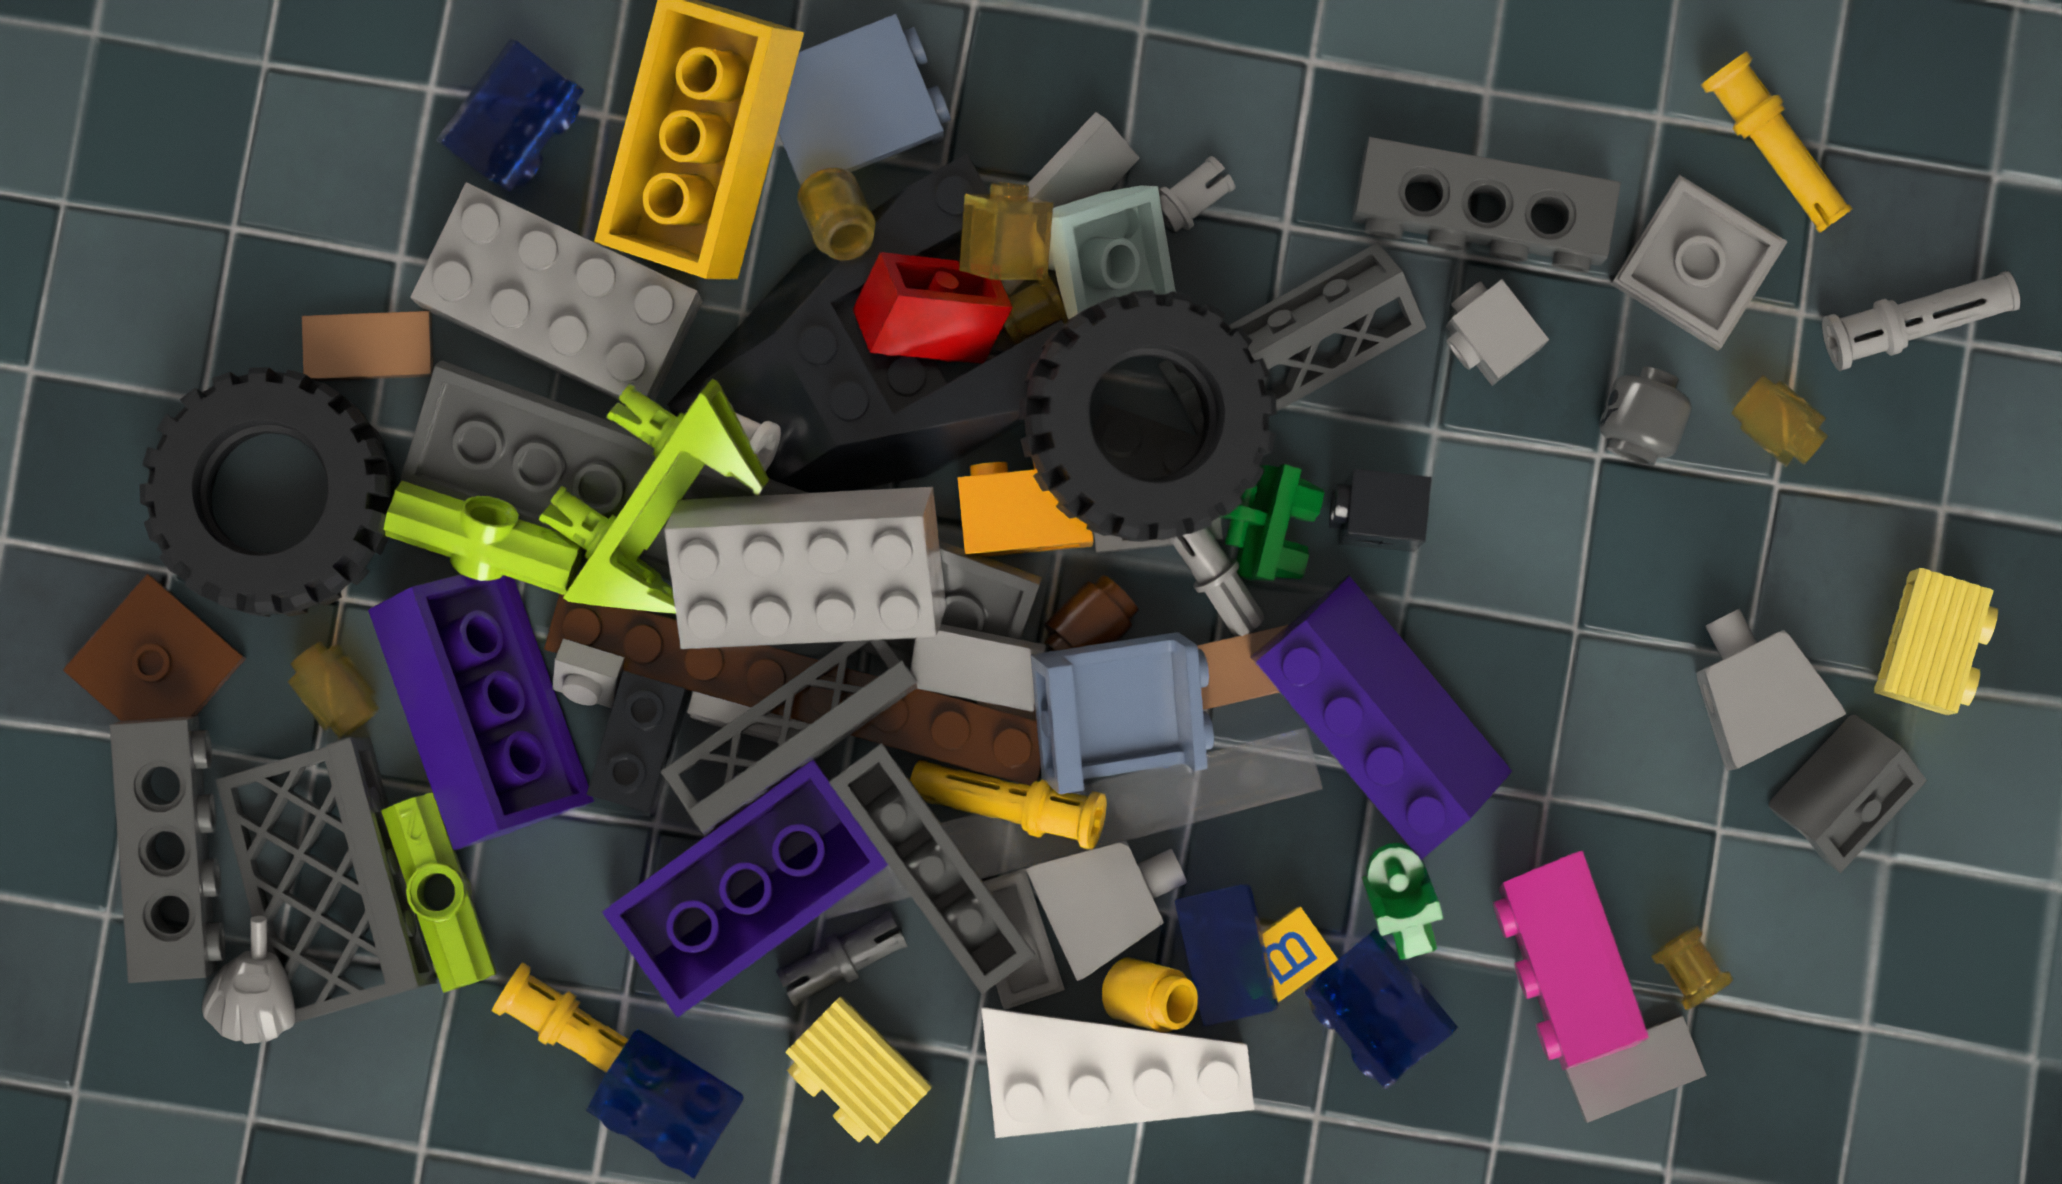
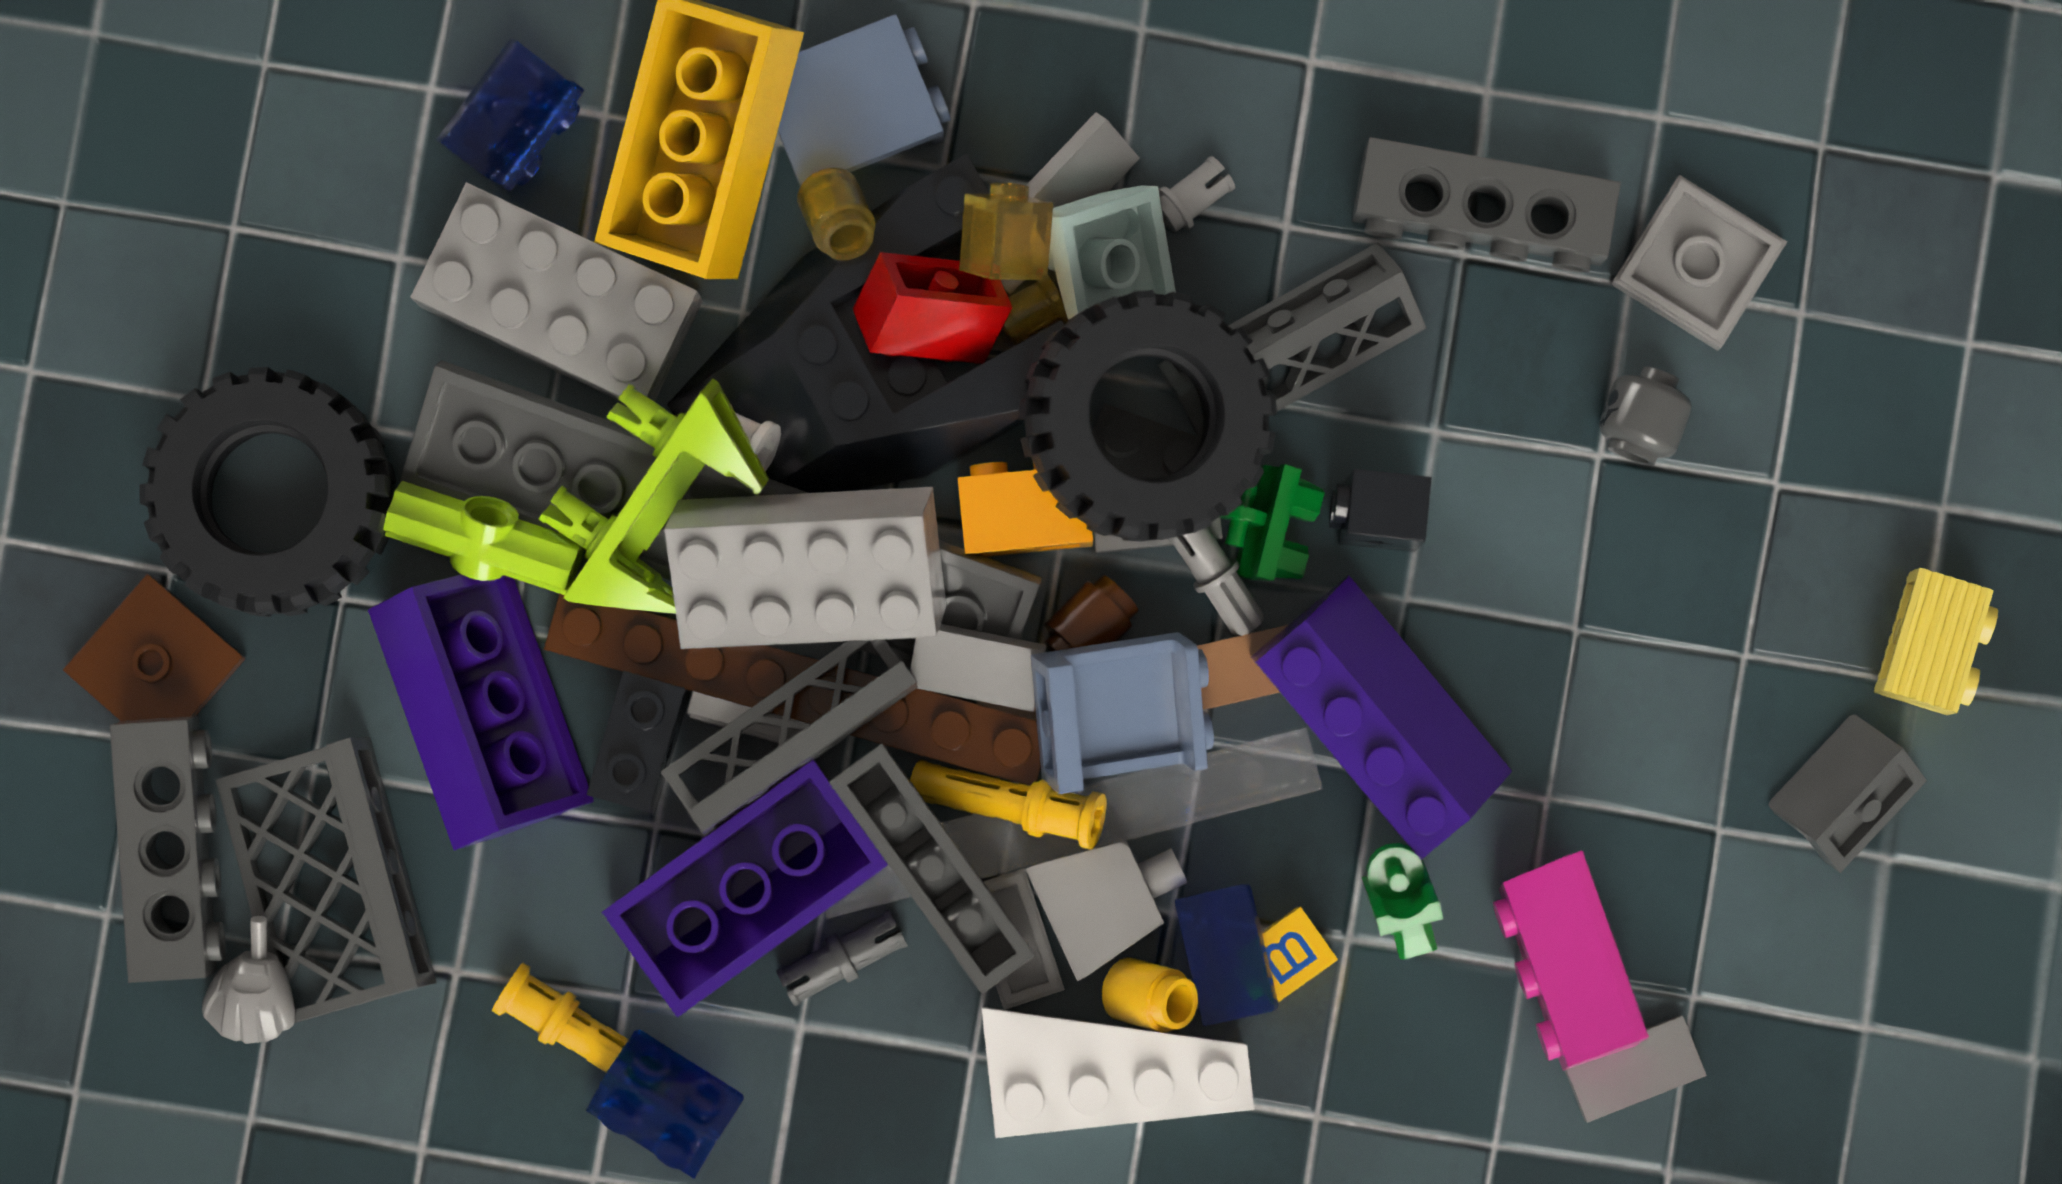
clear yellow brick [287,642,380,740] -> none
medium nougat tile [302,311,433,381] -> none
lime piece [381,792,497,993] -> none
light grey plate [552,638,624,708] -> none
light yellow brick [785,996,933,1143] -> none
clear blue bracket [1304,928,1458,1089] -> none
light grey brick [1446,279,1549,386] -> none
clear yellow bush [1651,925,1734,1010] -> none
light grey torso [1696,608,1846,771] -> none
yellow pin [1701,51,1853,233] -> none
clear yellow brick [1731,375,1829,467] -> none
light grey pin [1822,271,2020,371] -> none

